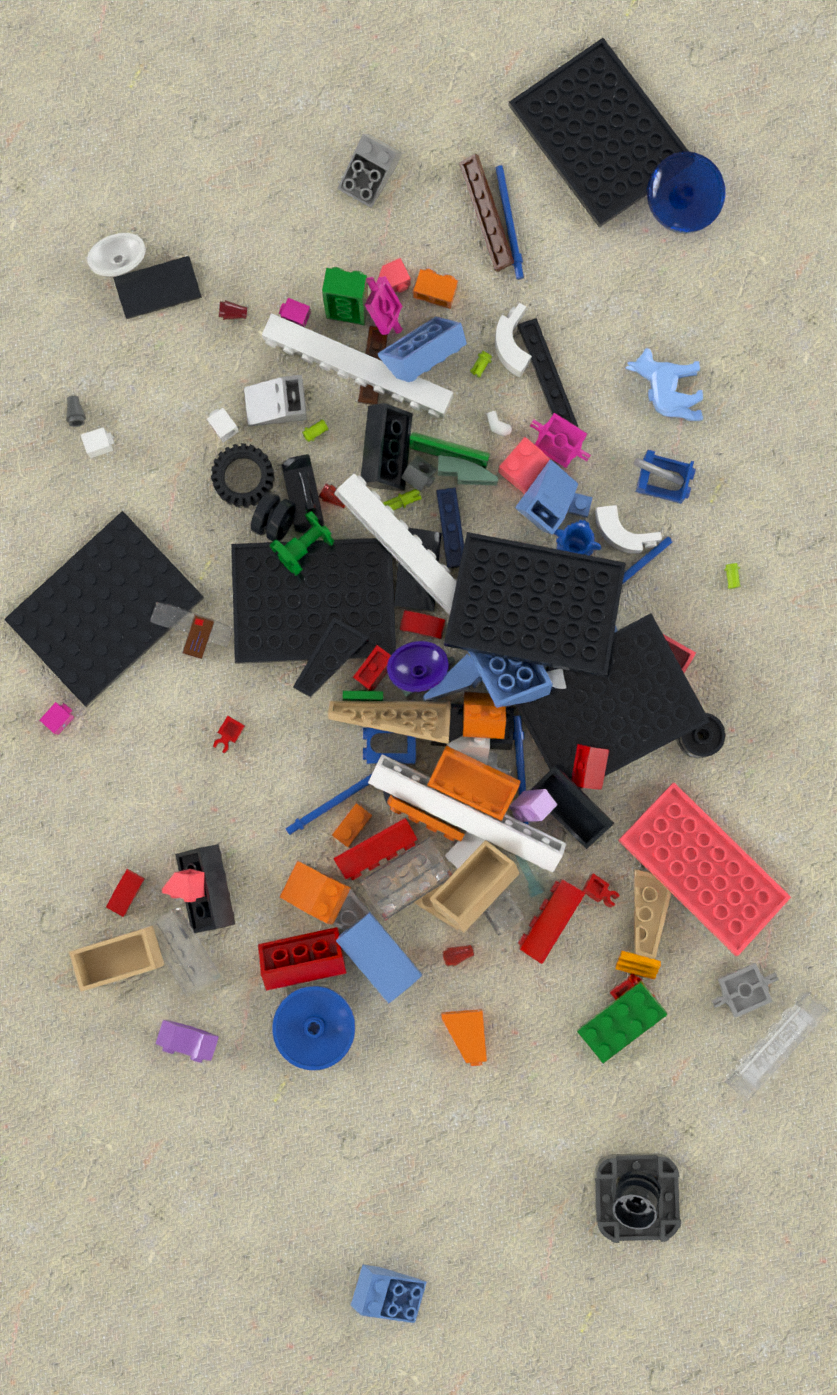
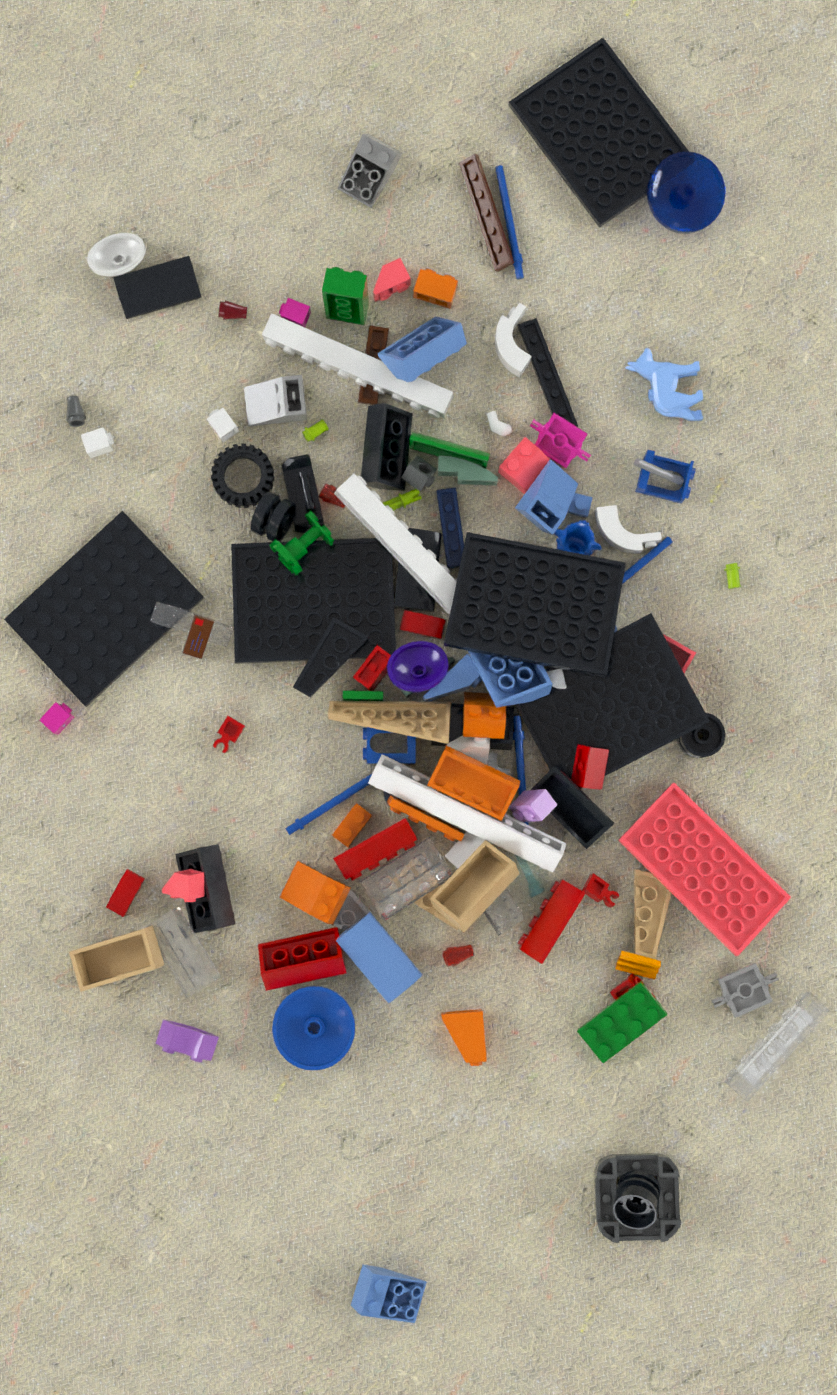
dark pink plate [365,276,403,335] -> none
lime pin [470,351,492,378] -> none

